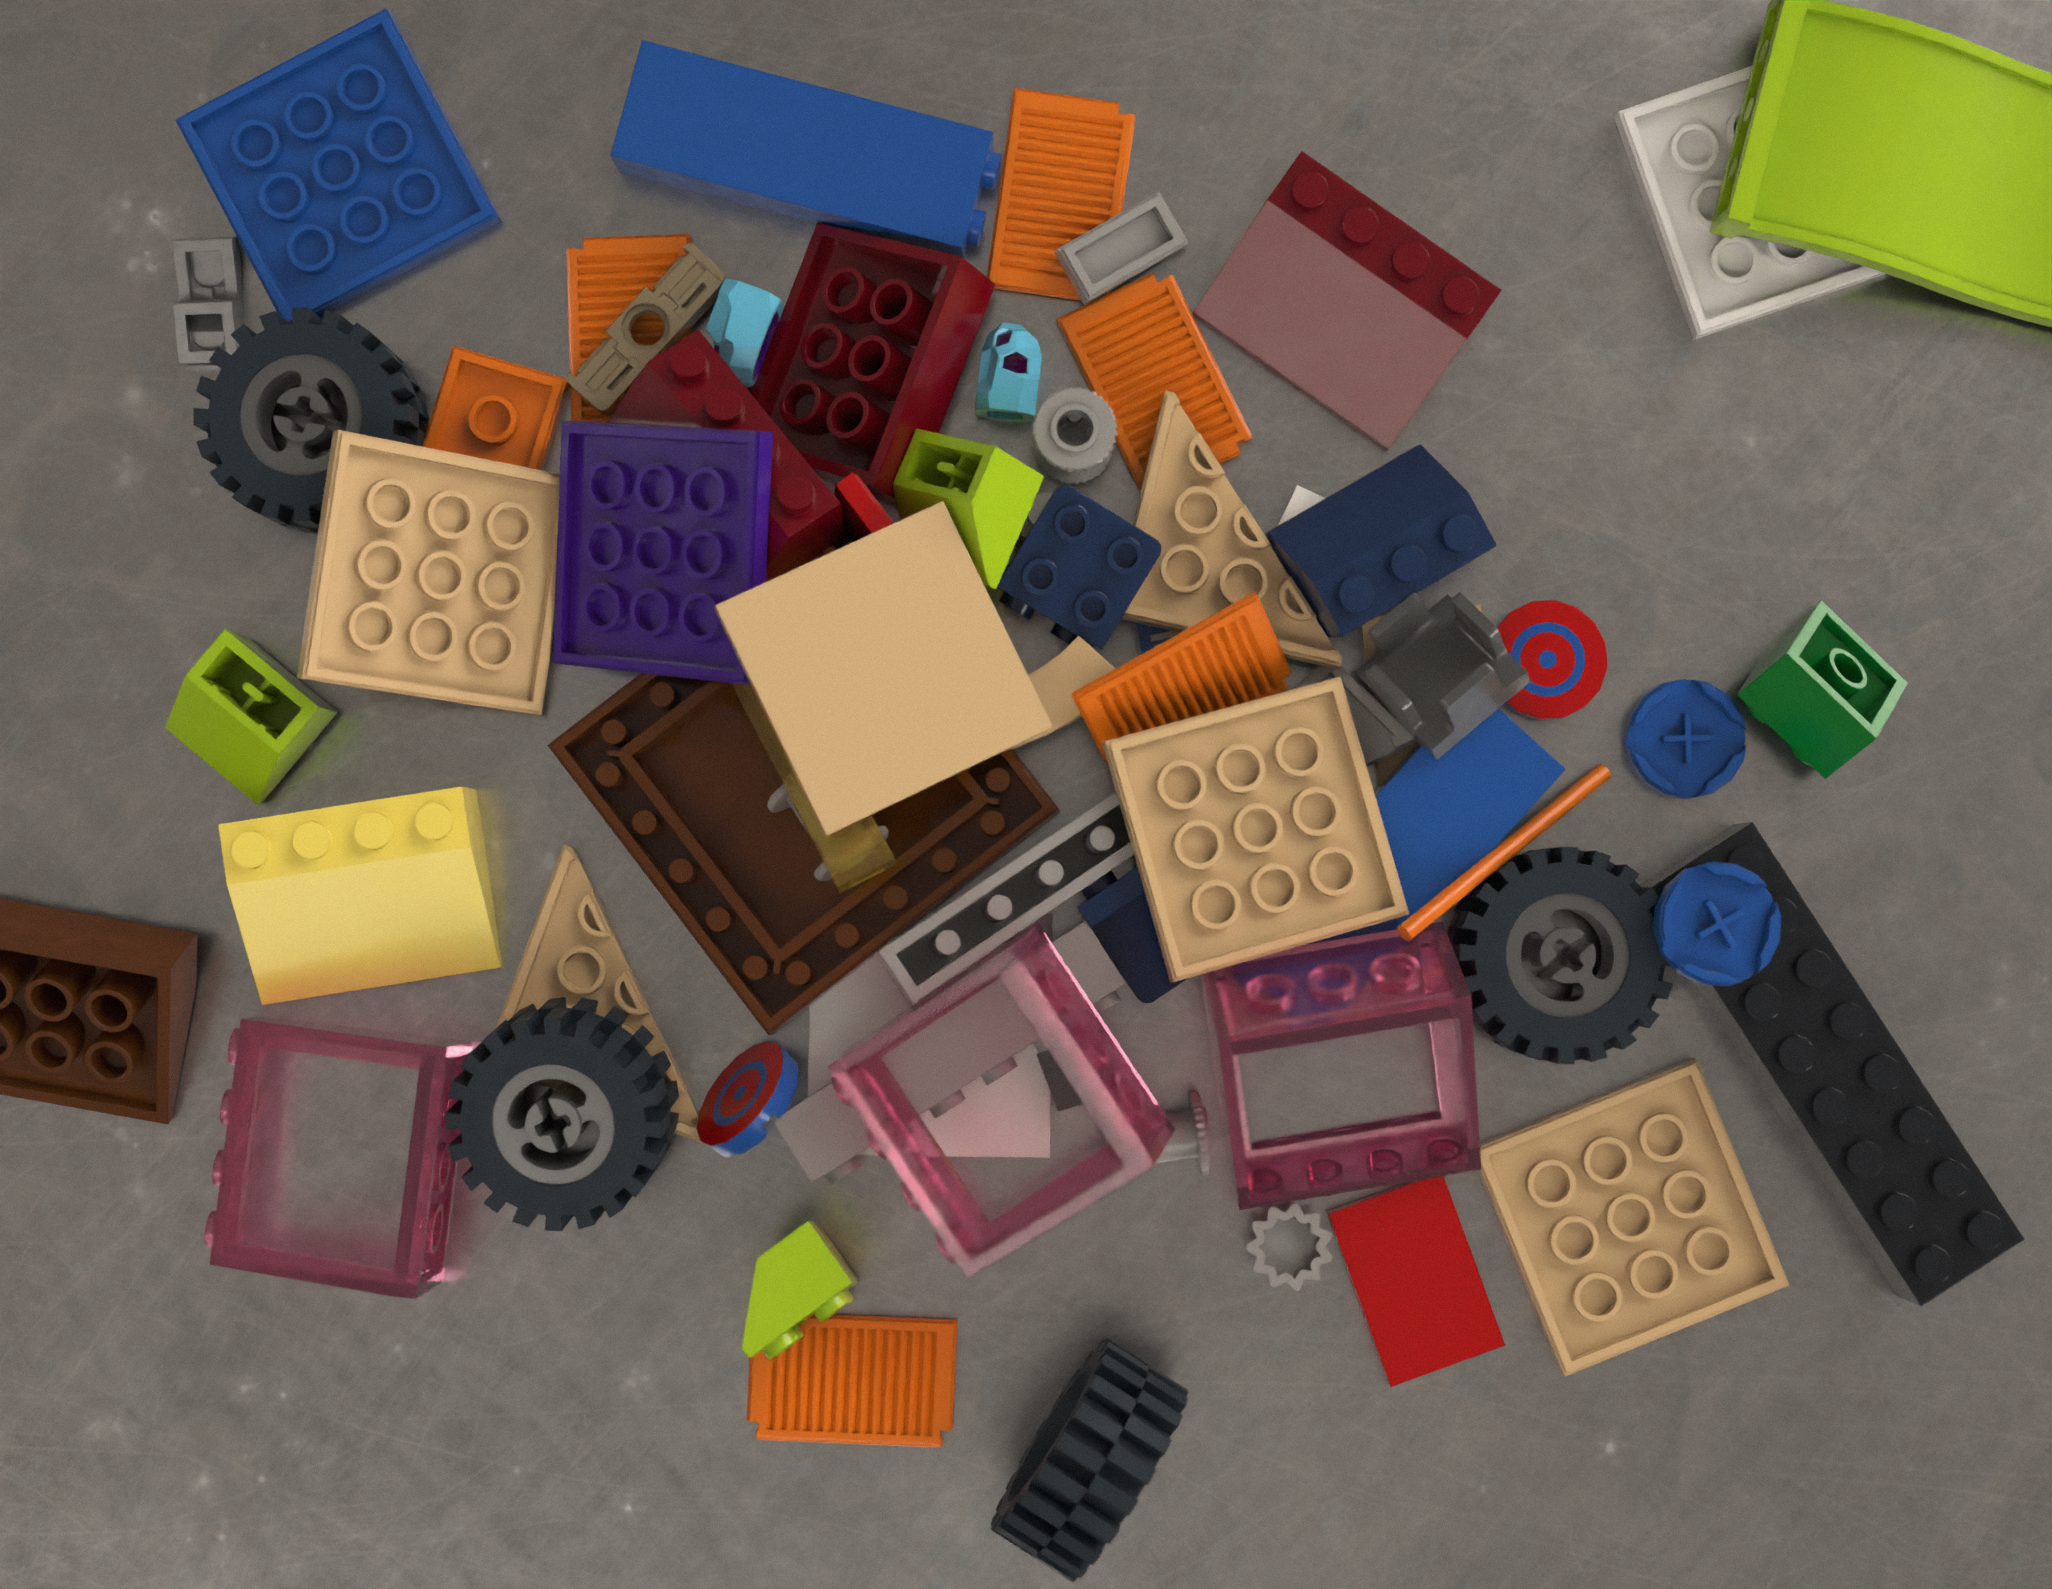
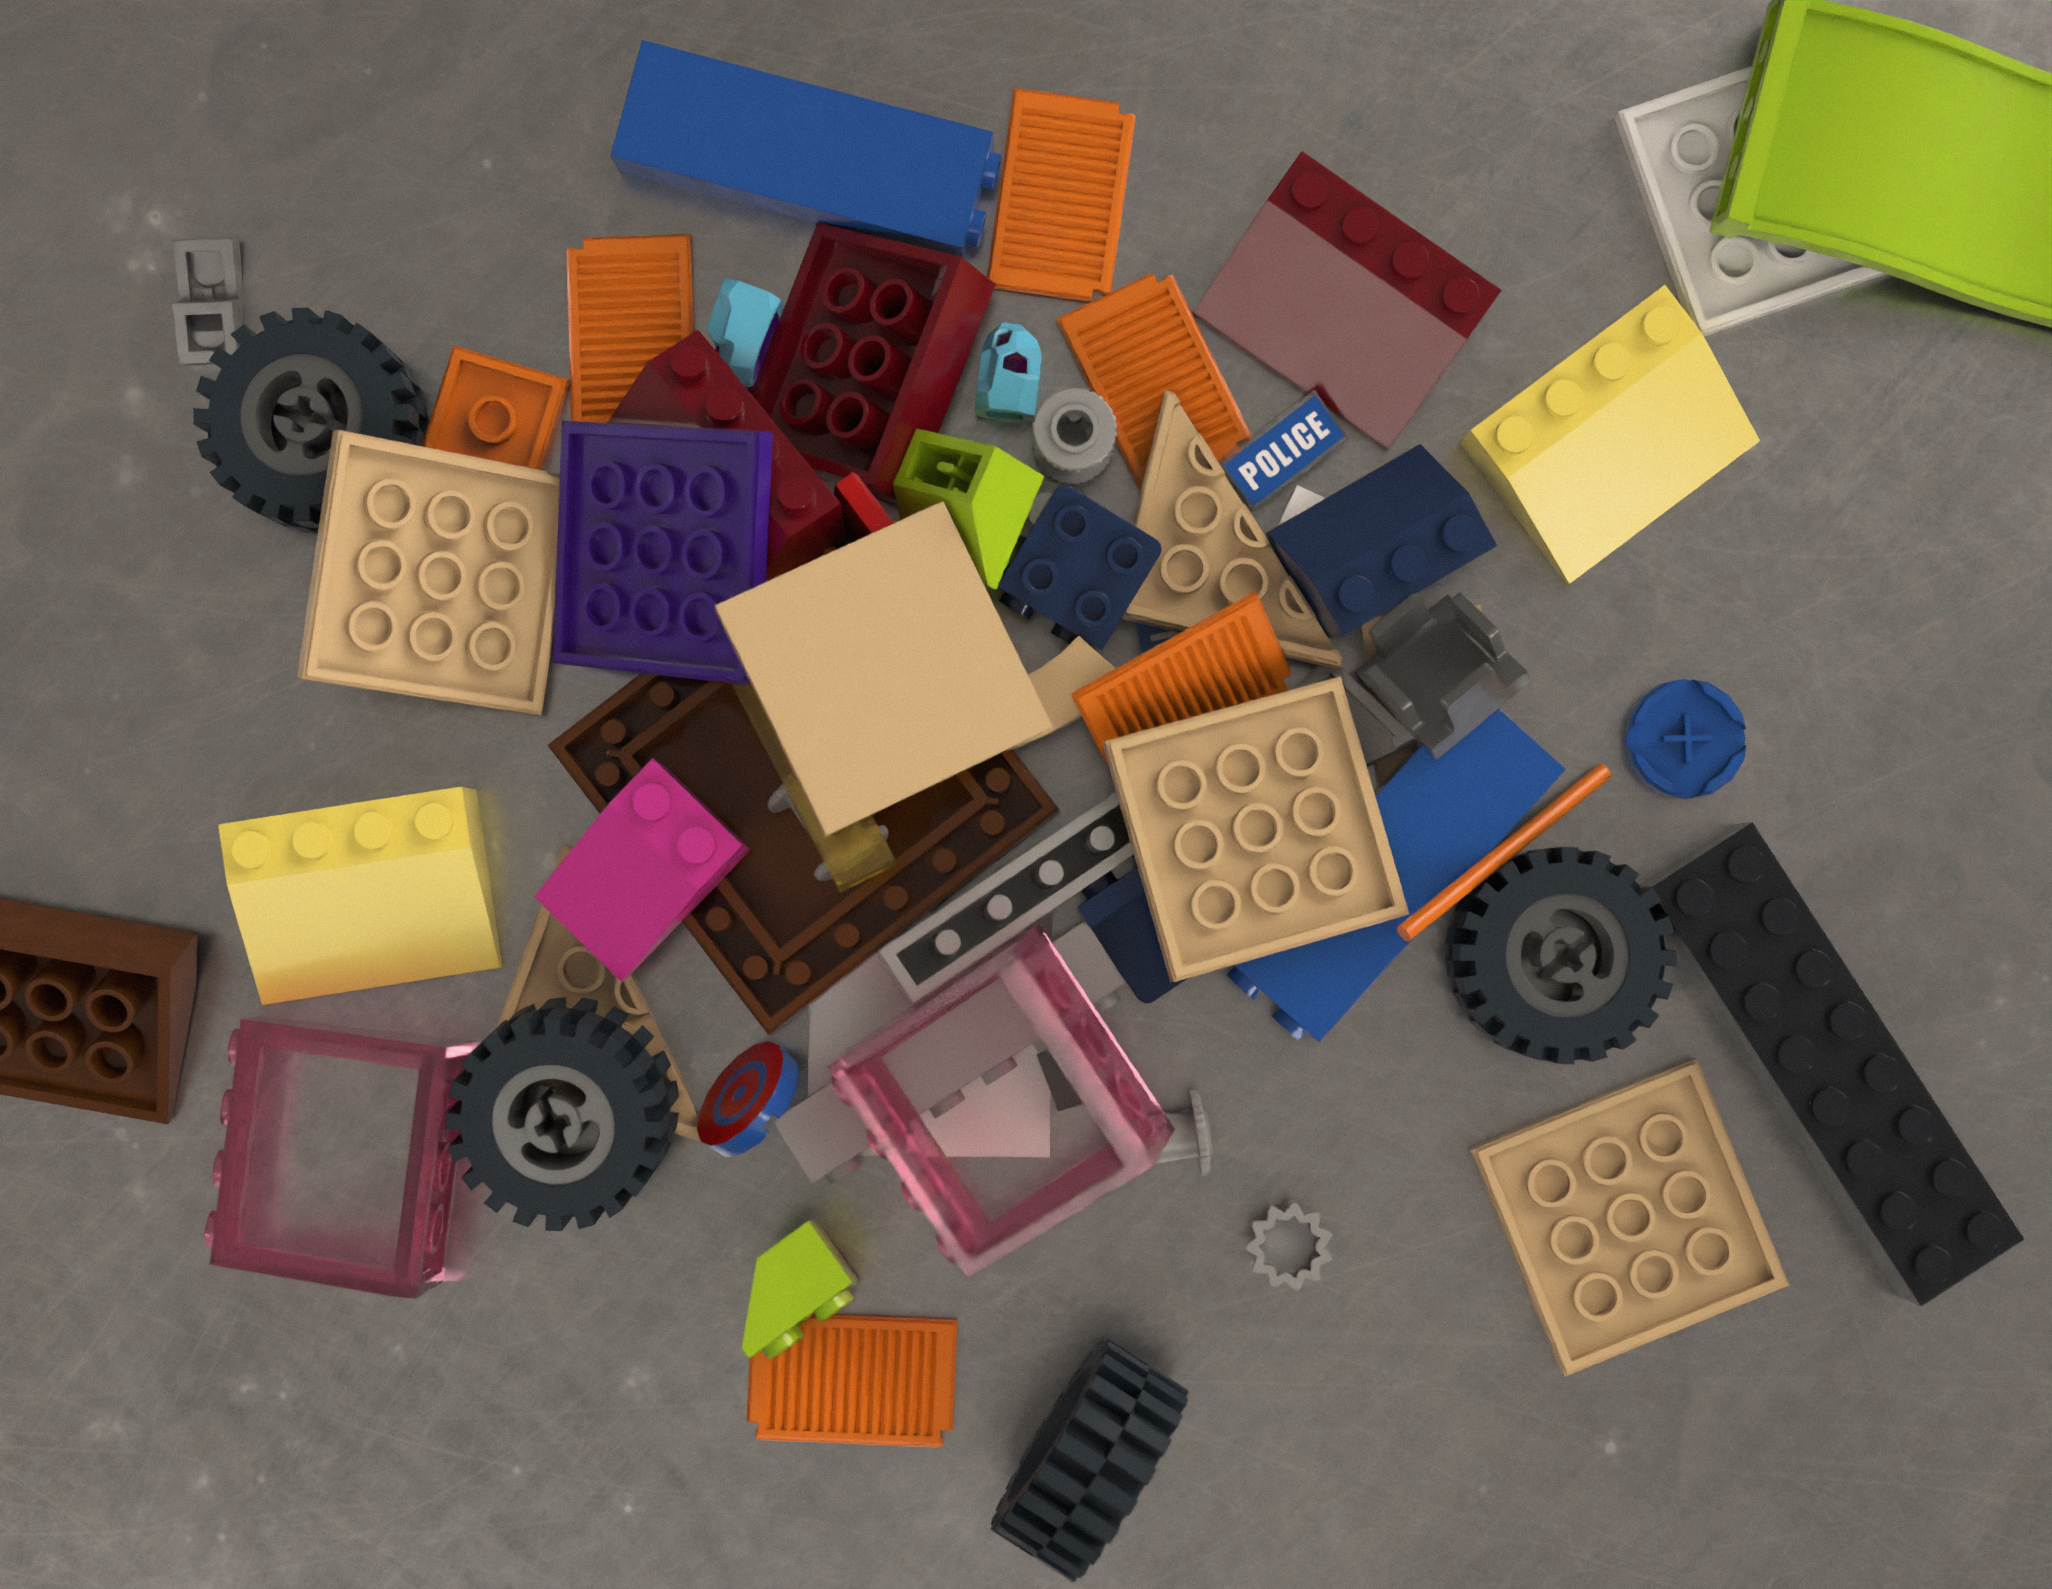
lime slope [165,629,338,805] -> none
blue tile [175,8,502,321] -> none
dark tan piece [567,243,727,416] -> none
light grey tile [1054,191,1189,305] -> none
clear pink windscreen [1201,922,1481,1210] -> none
red tile [1326,1171,1505,1387] -> none
red tile [1496,600,1608,720] -> none
blue tile [1653,862,1781,986] -> none
green slope [1737,600,1908,779] -> none
none -> dark pink slope [534,758,751,982]
none -> tile [1218,390,1349,511]
none -> light yellow slope [1459,285,1760,585]

